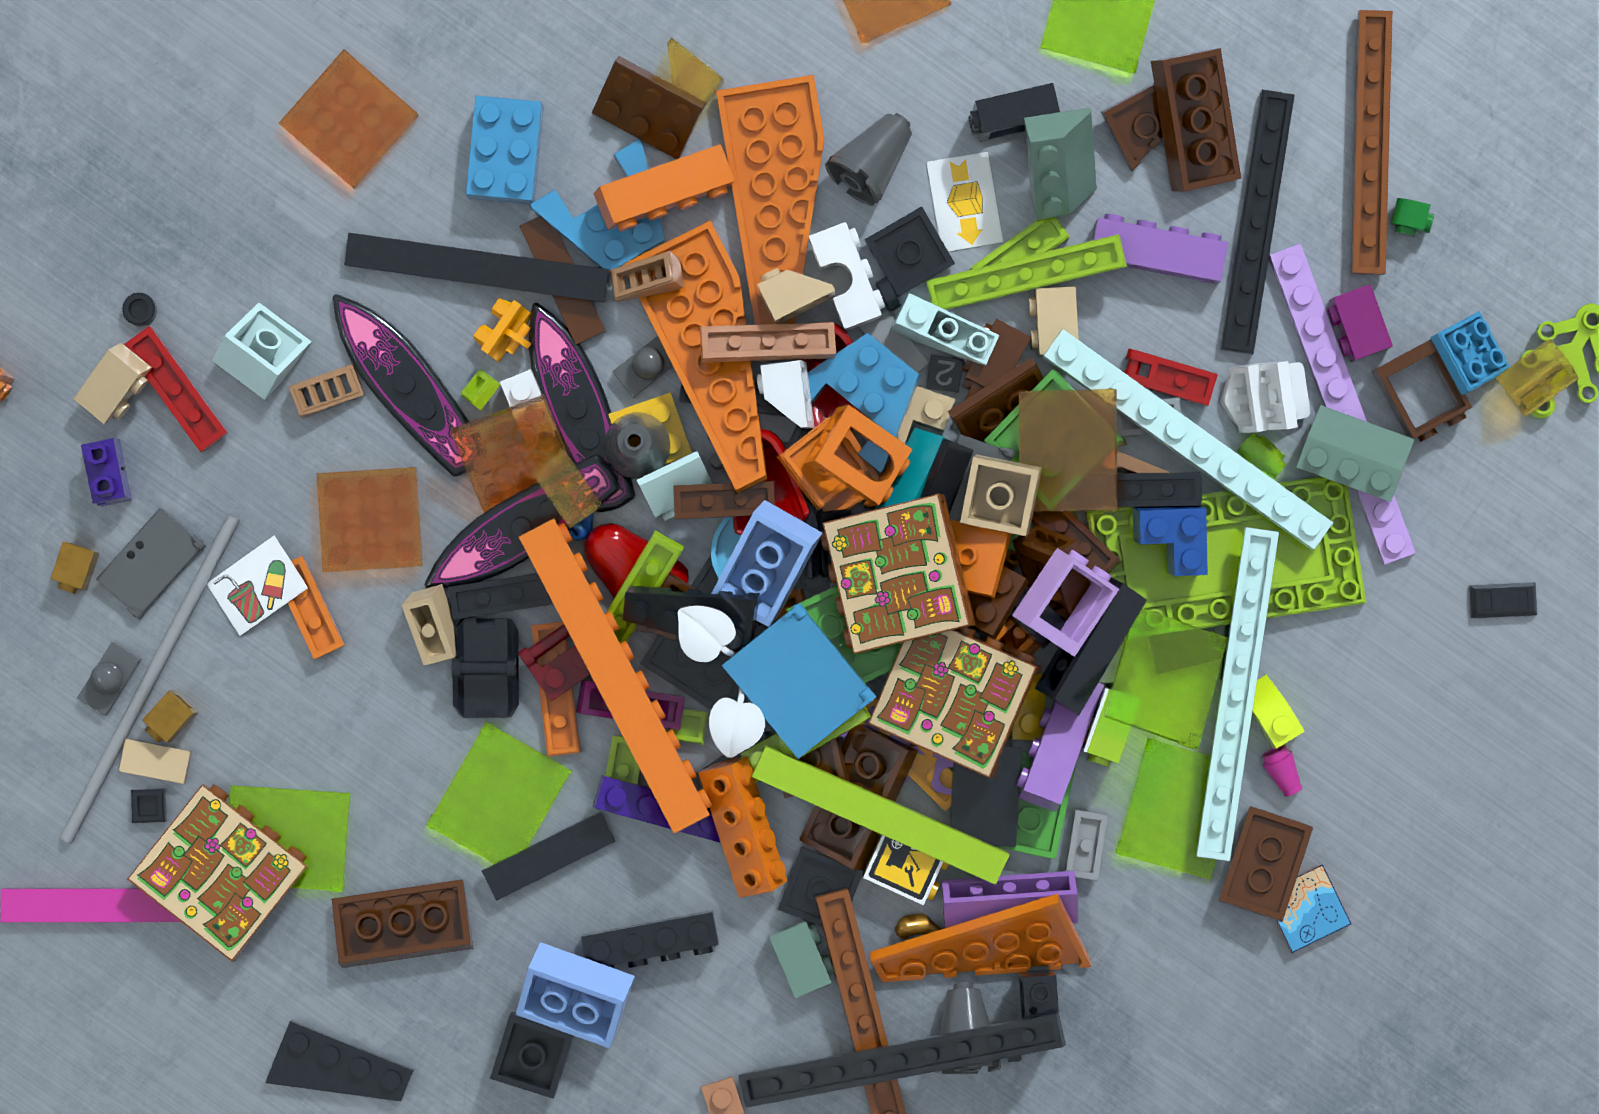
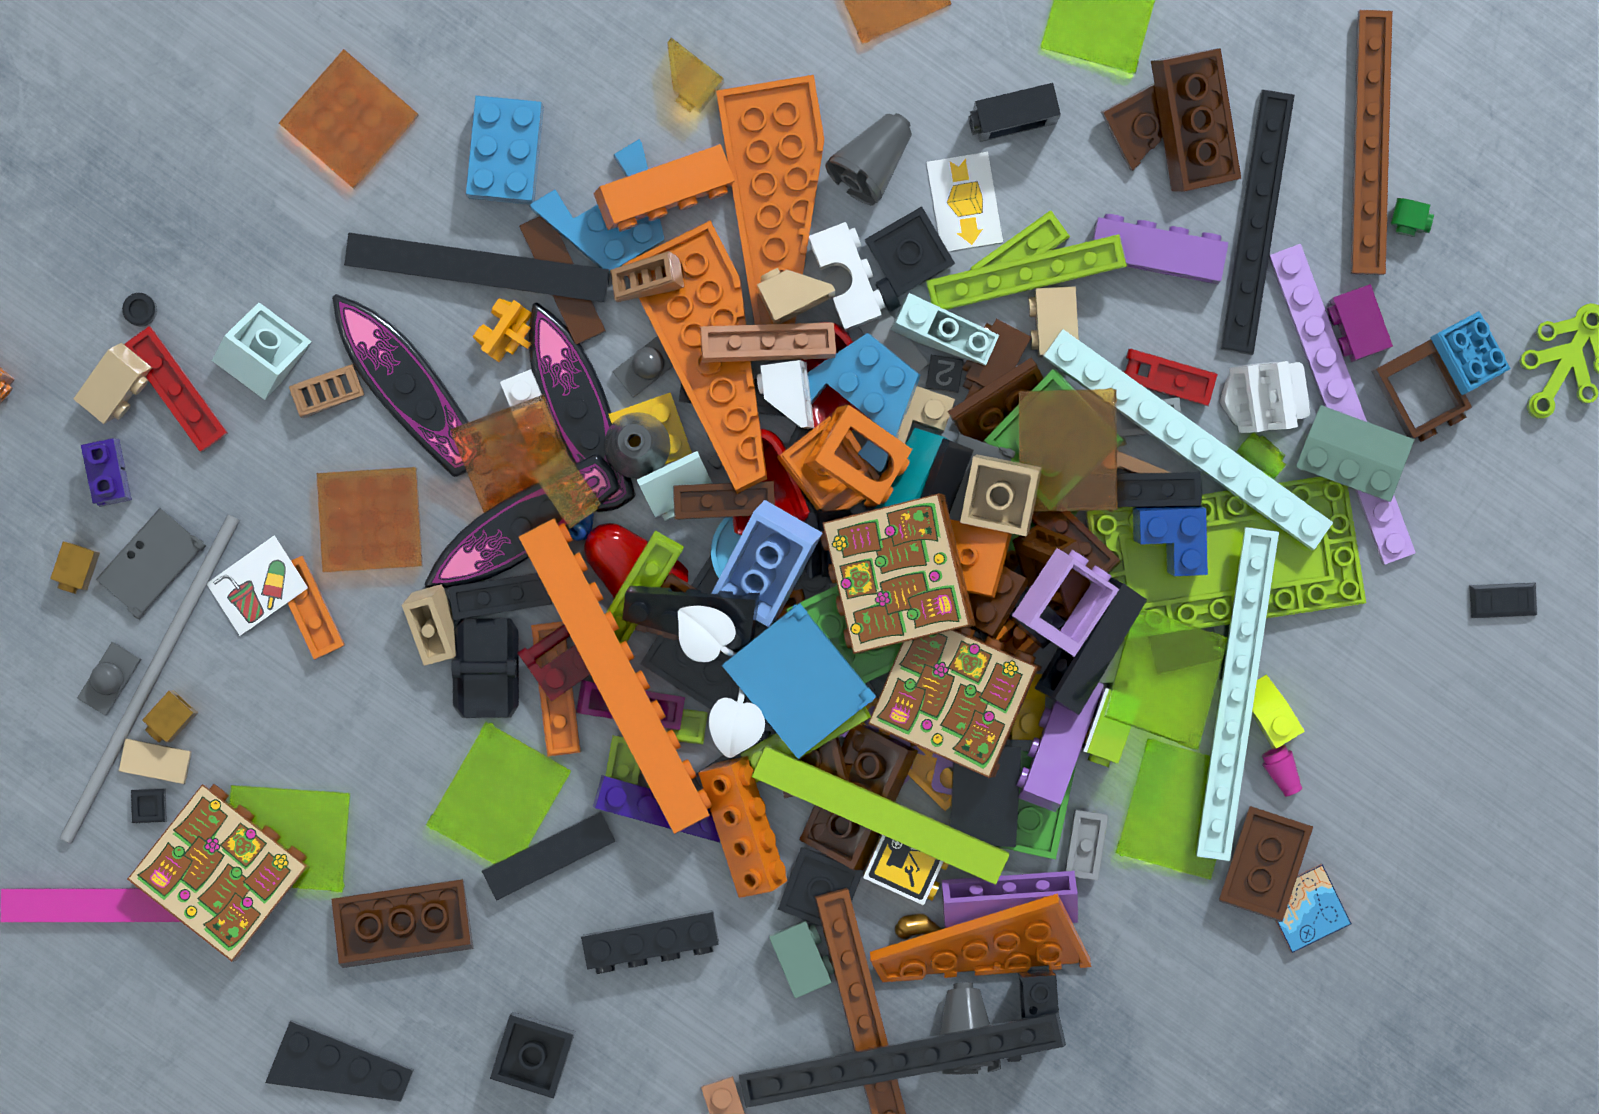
lime tile [460,369,501,411] -> none
light blue brick [516,942,635,1048] -> none
reddish brown plate [592,56,706,159] -> none
sand green slope [1024,108,1097,220] -> none
clear yellow hinge [1496,339,1579,417] -> none

